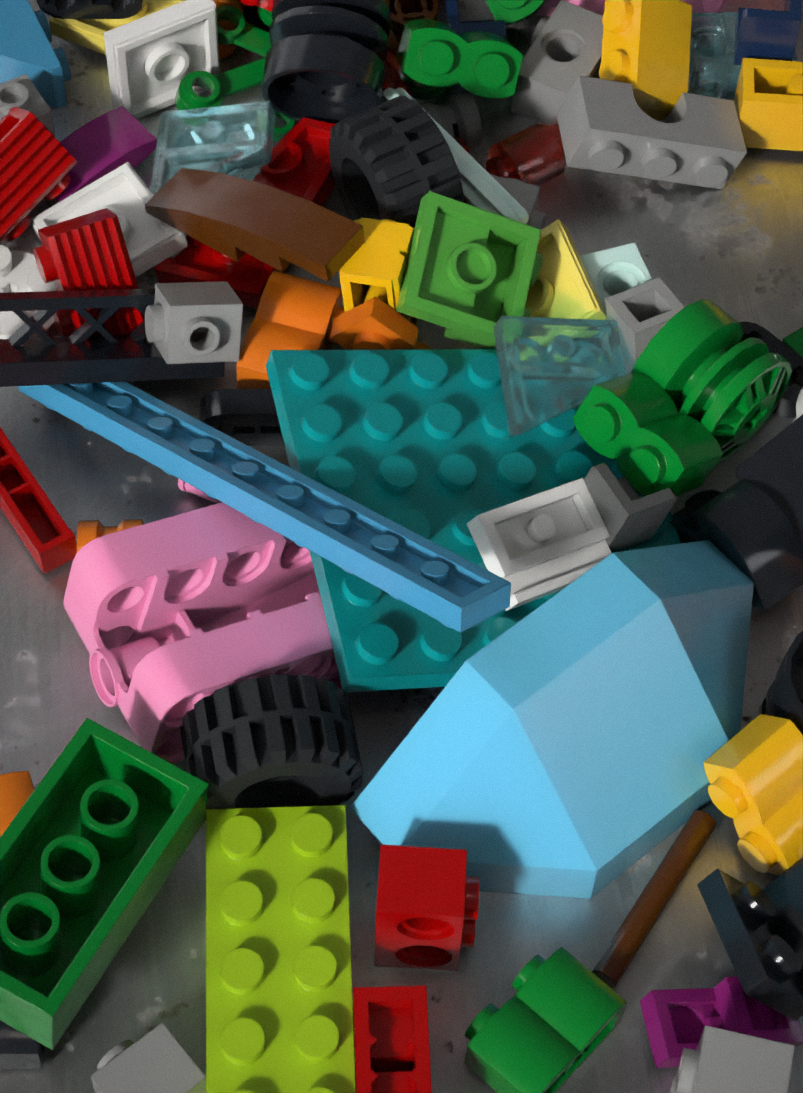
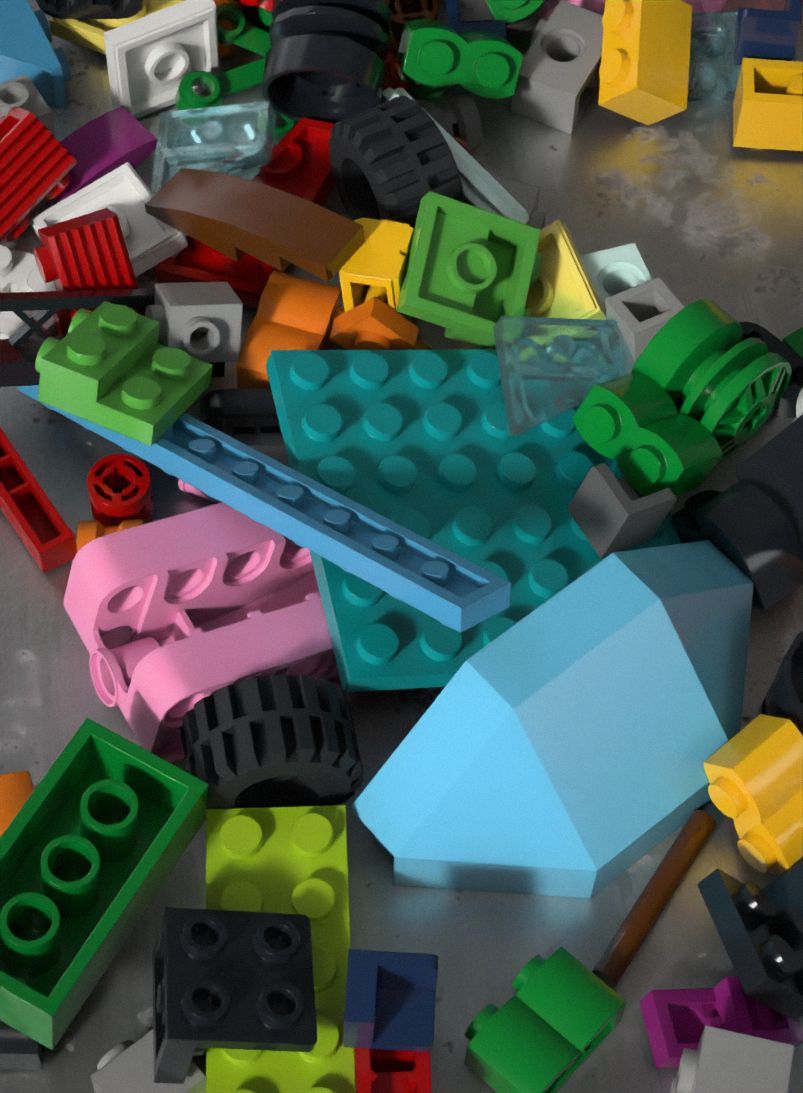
red brick [374,844,480,971] -> none
white plate [467,478,611,611] -> none
clear red brick [486,122,567,186] -> none
light grey arch [557,75,747,190] -> none
none -> bright green plate [35,301,213,446]
none -> red wheel [87,454,155,526]
none -> black bracket [152,907,317,1084]
none -> dark blue panel [344,949,439,1052]

